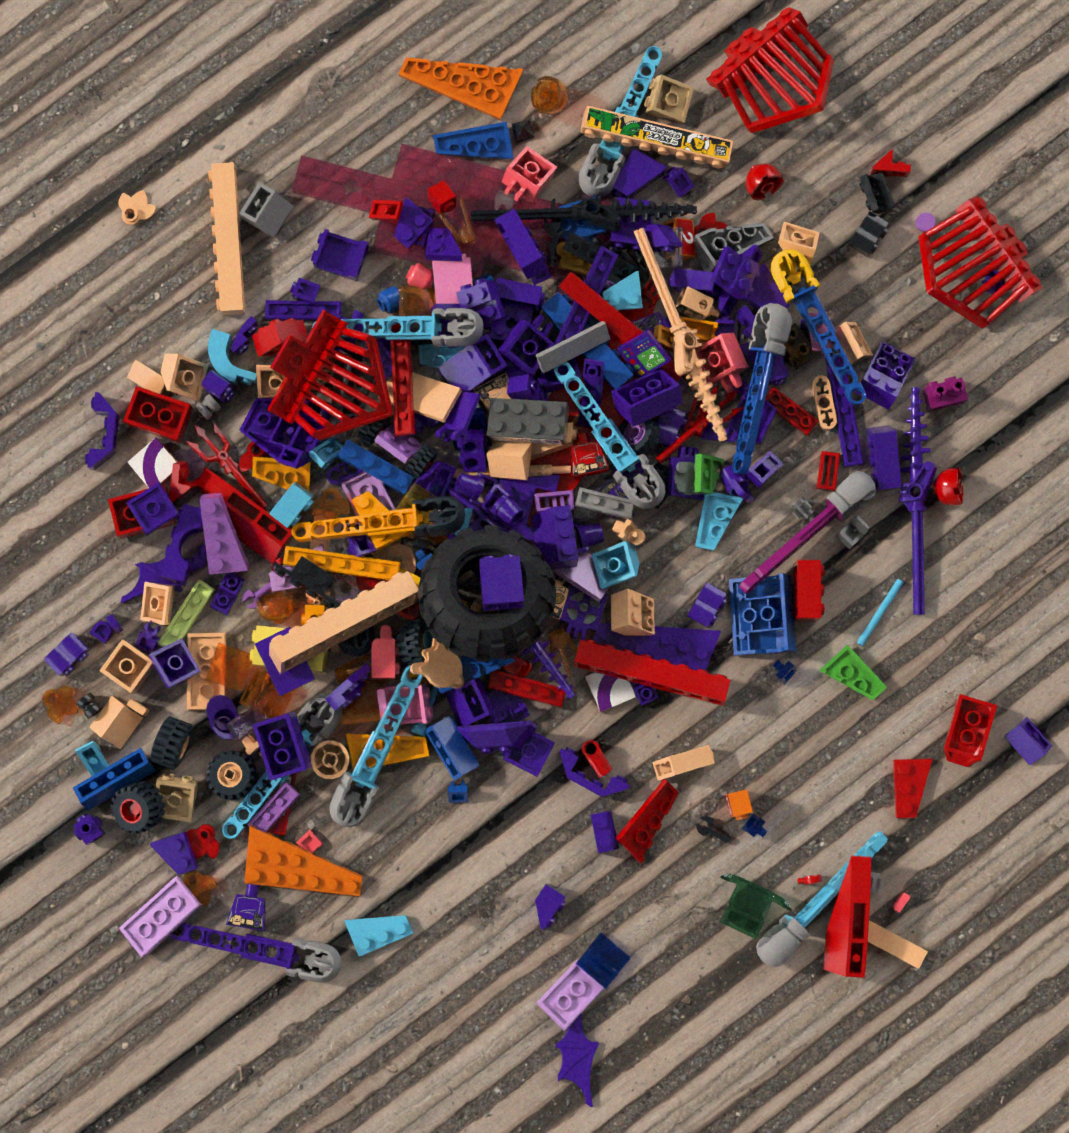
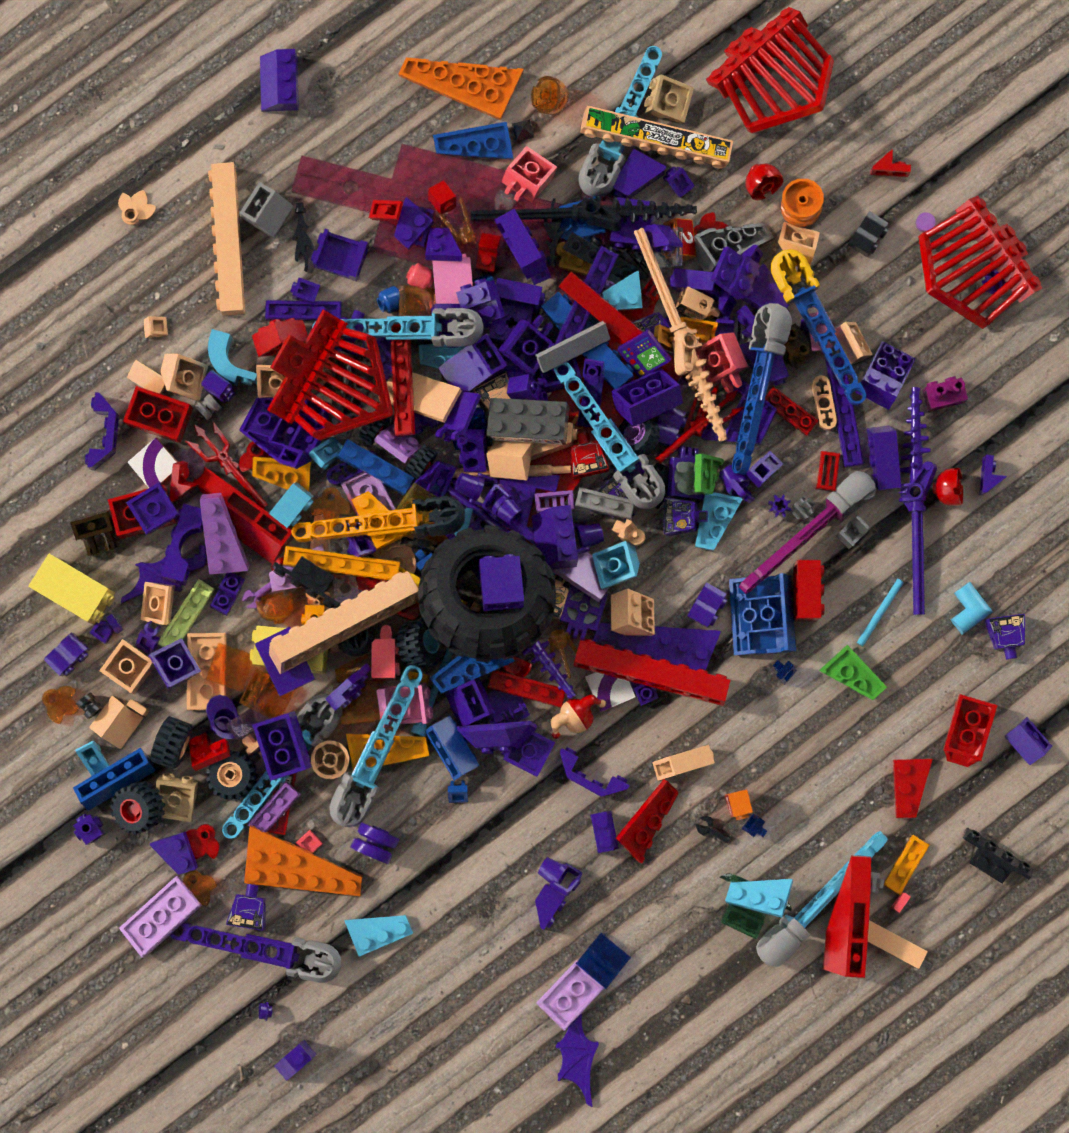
dark purple slope [231,316,259,356] -> none
light nougat tile [410,638,464,689] -> none
red piece [581,740,613,778] -> none
red piece [797,874,822,885] -> none
black bracket [859,172,895,214] -> none
none -> light yellow brick [28,554,115,625]
none -> dark brown brick [70,509,117,556]
none -> light nougat slope [144,316,168,338]
none -> red plate [189,733,230,771]
none -> dark purple plate [259,1002,272,1021]
none -> dark purple slope [260,49,299,112]
none -> dark purple slope [274,1040,317,1081]
none -> black piece [292,202,314,272]
none -> dark purple wheel [350,822,400,864]
none -> red slope [475,233,501,273]
none -> dark purple piece [538,857,582,896]
none -> piece [551,694,606,739]
none -> torso [664,498,708,536]
none -> medium azure wing [725,879,793,918]
none -> dark purple gear [768,494,791,518]
none -> orange wheel [781,179,824,227]
none -> light orange tile [884,835,930,895]
none -> medium azure brick [951,582,993,635]
none -> black bracket [963,828,1033,884]
none -> dark purple slope [979,455,1007,495]
none -> dark purple torso [985,614,1025,660]

